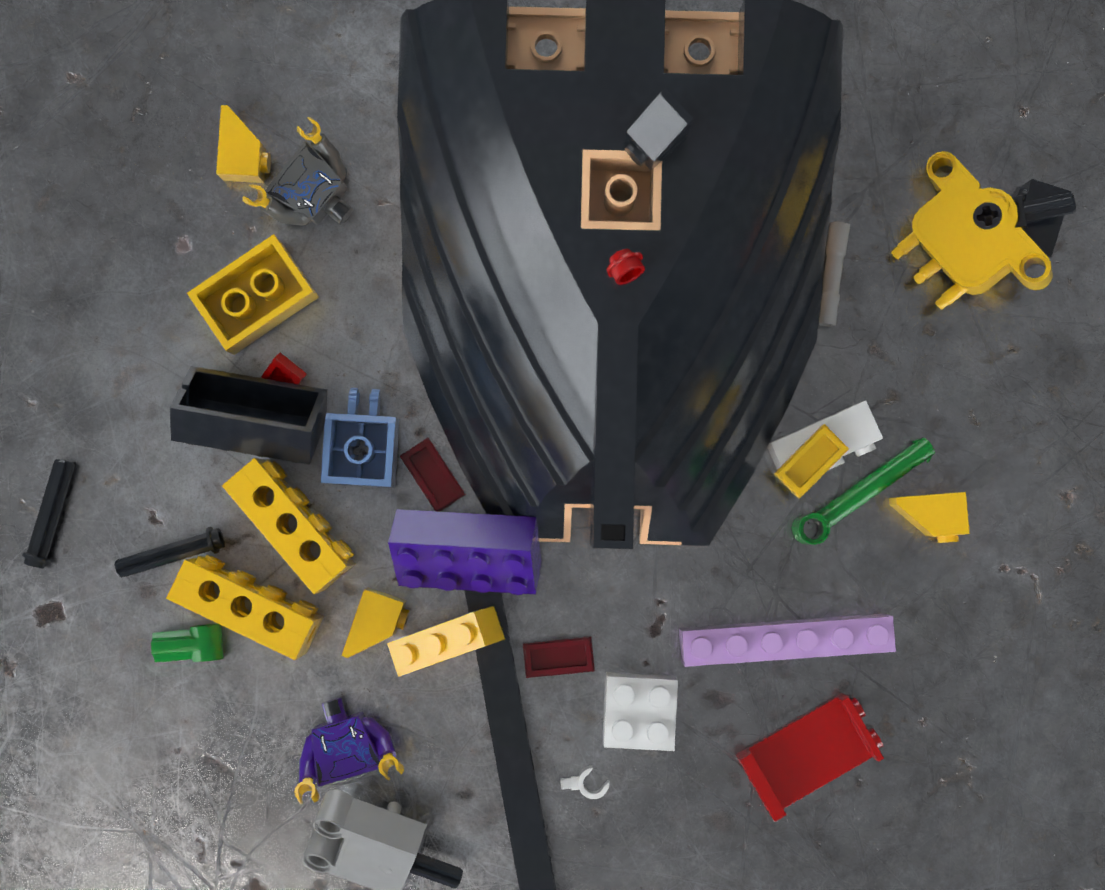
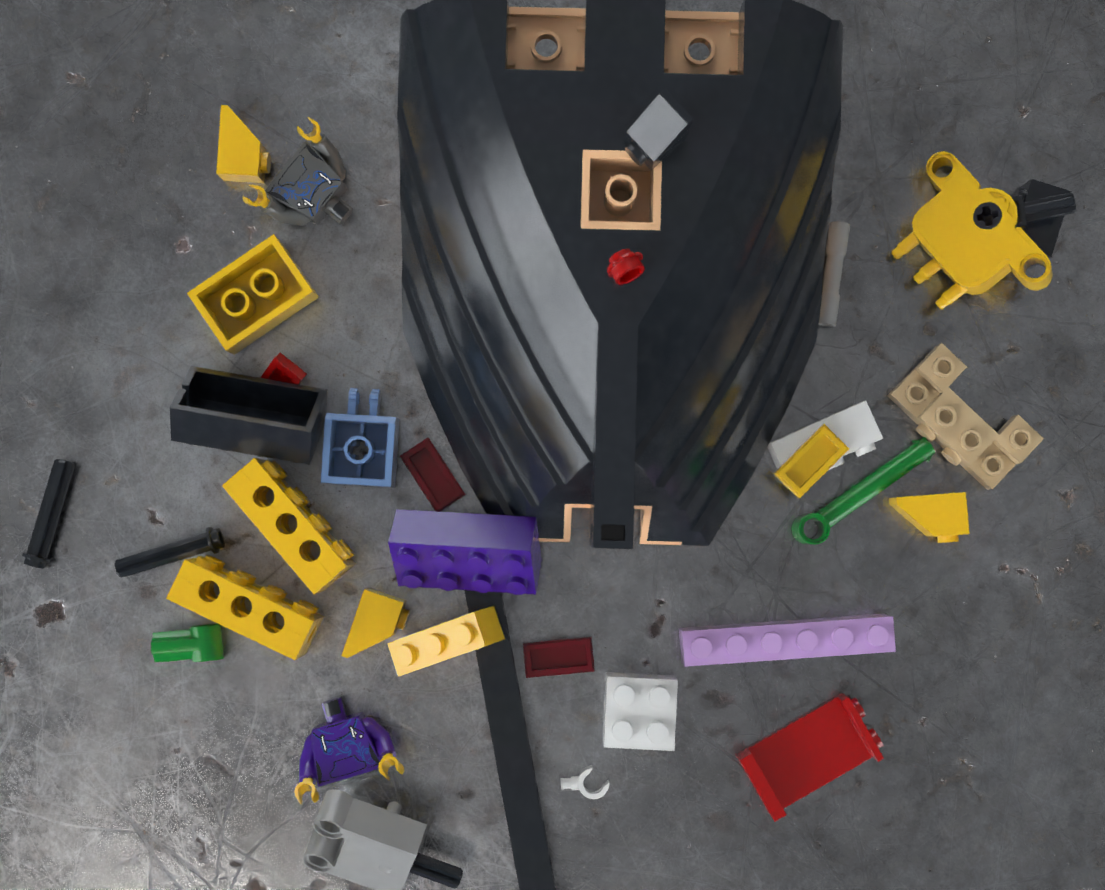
none -> tan bracket [887,343,1044,490]

